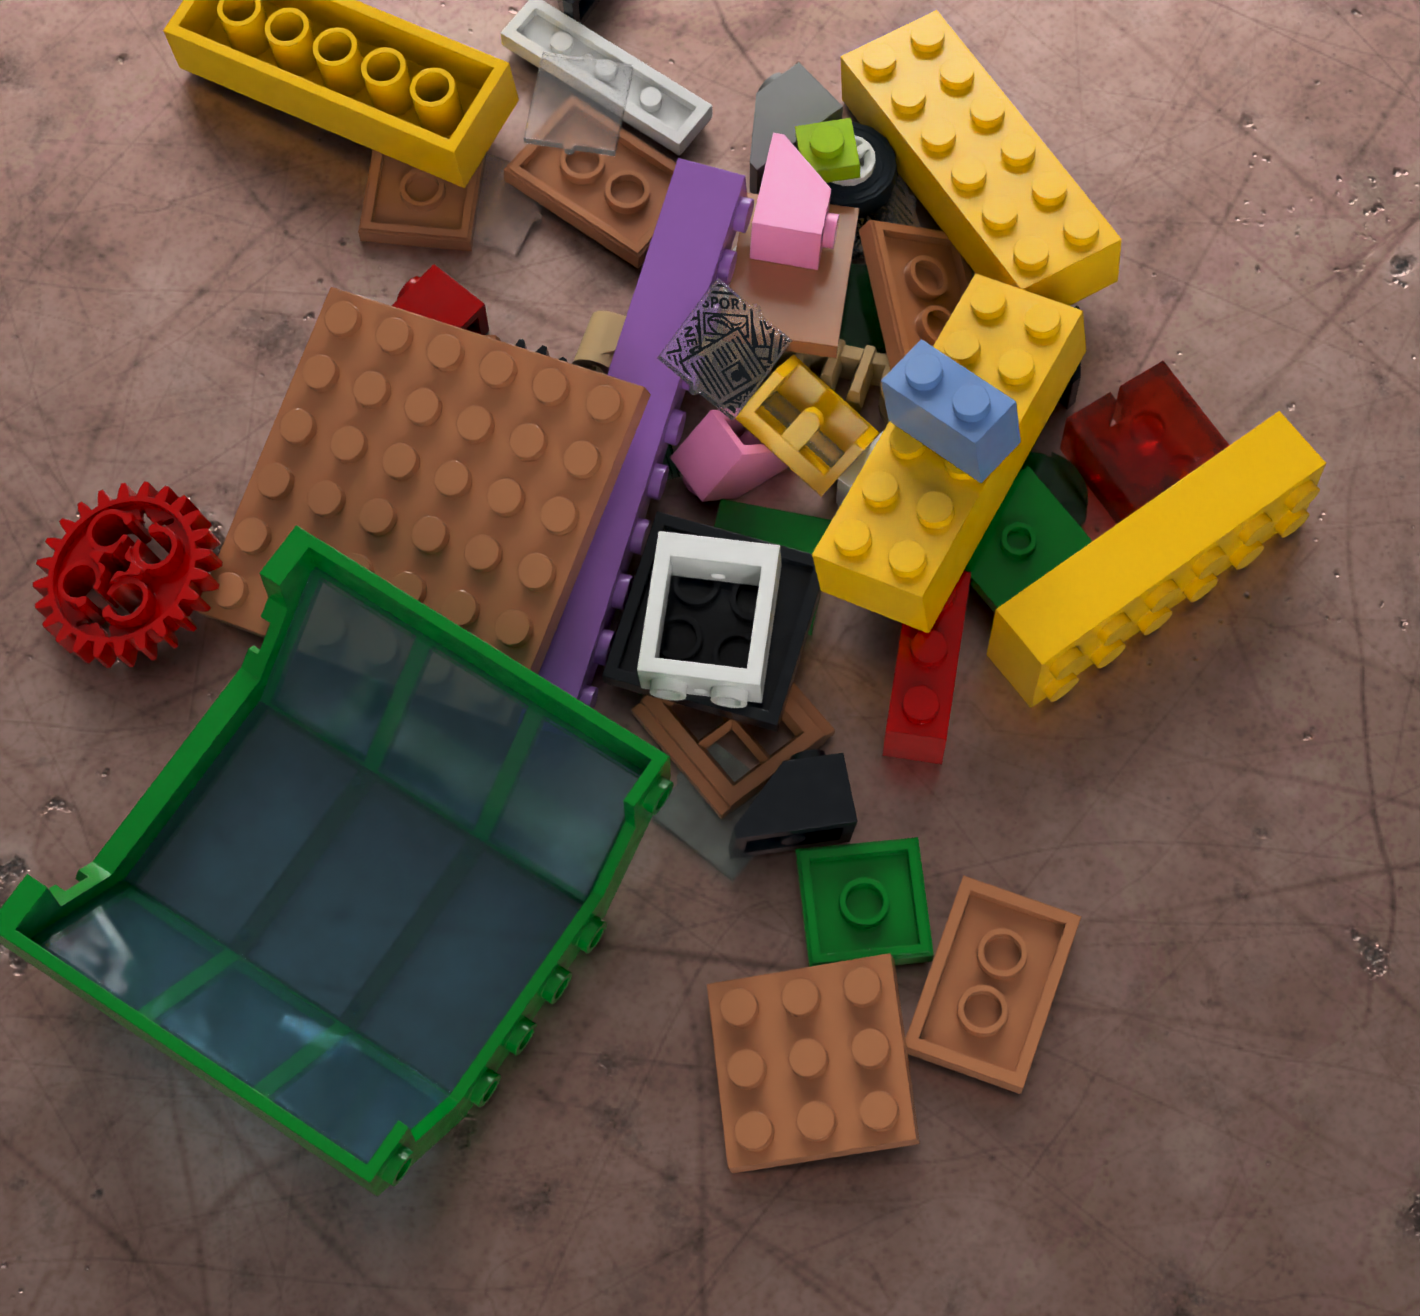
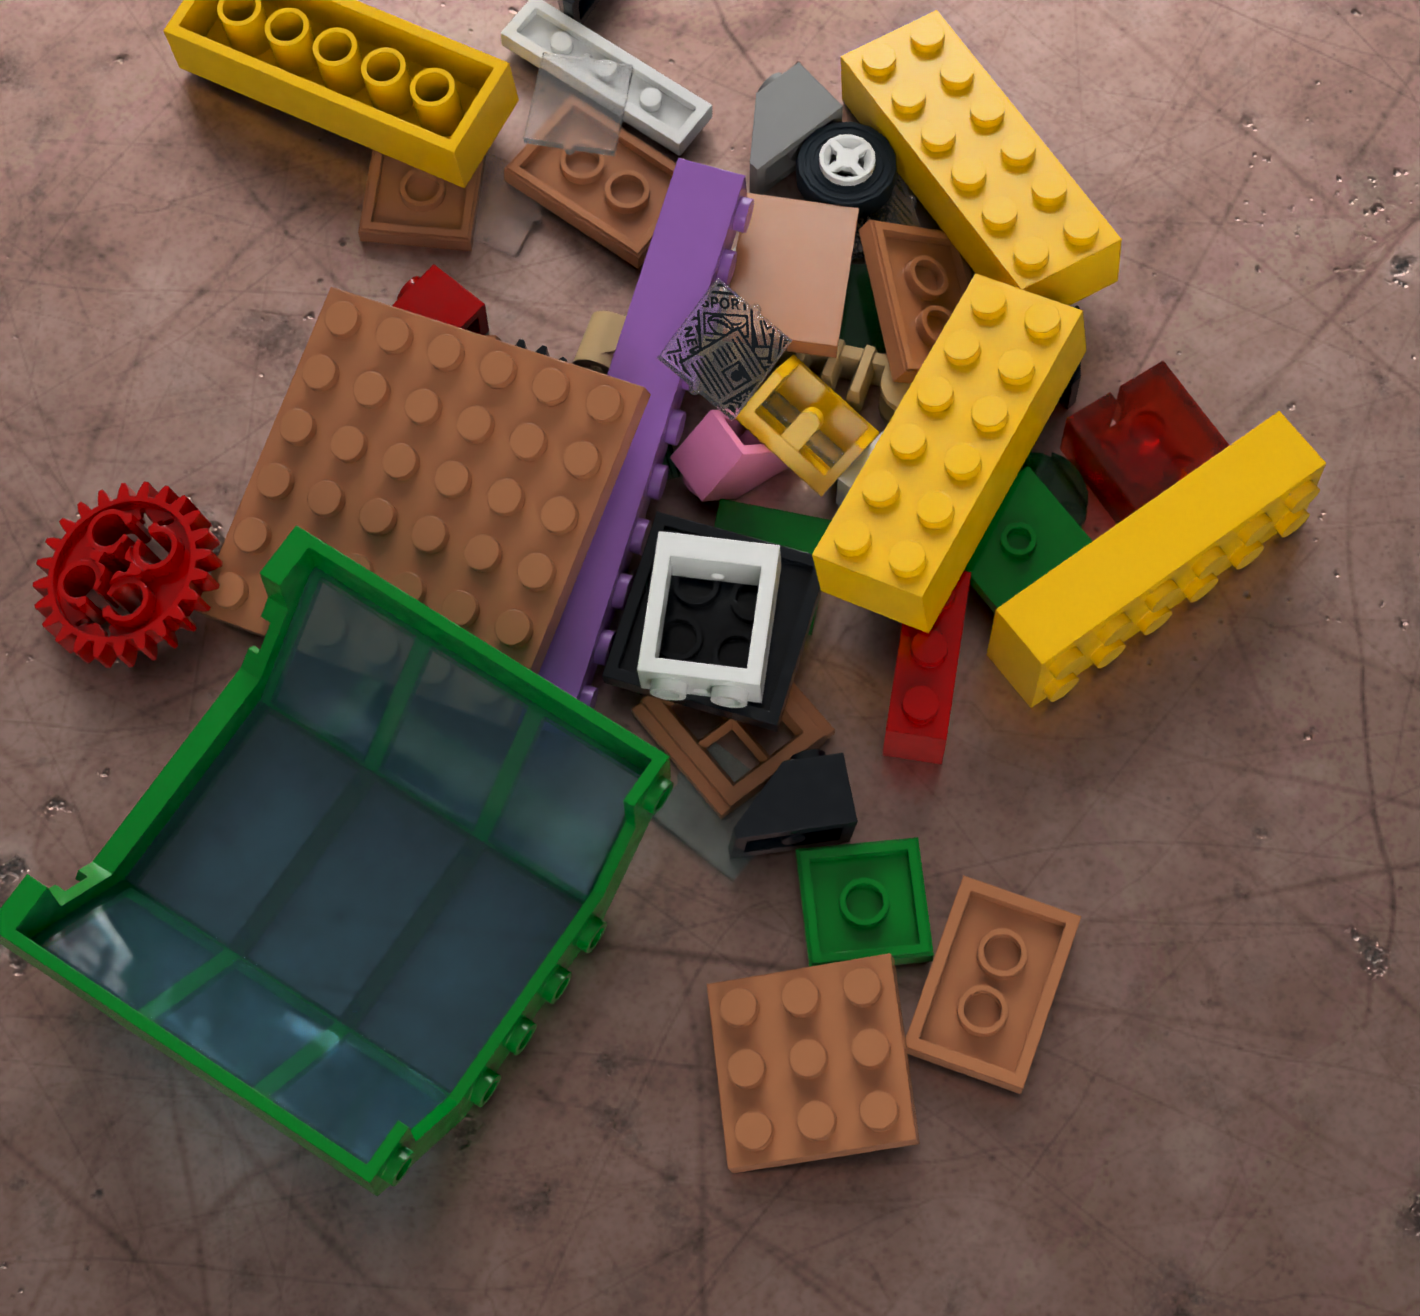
bright pink slope [750,133,839,270] -> none
lime plate [795,118,861,183] -> none
medium blue brick [881,339,1021,483] -> none

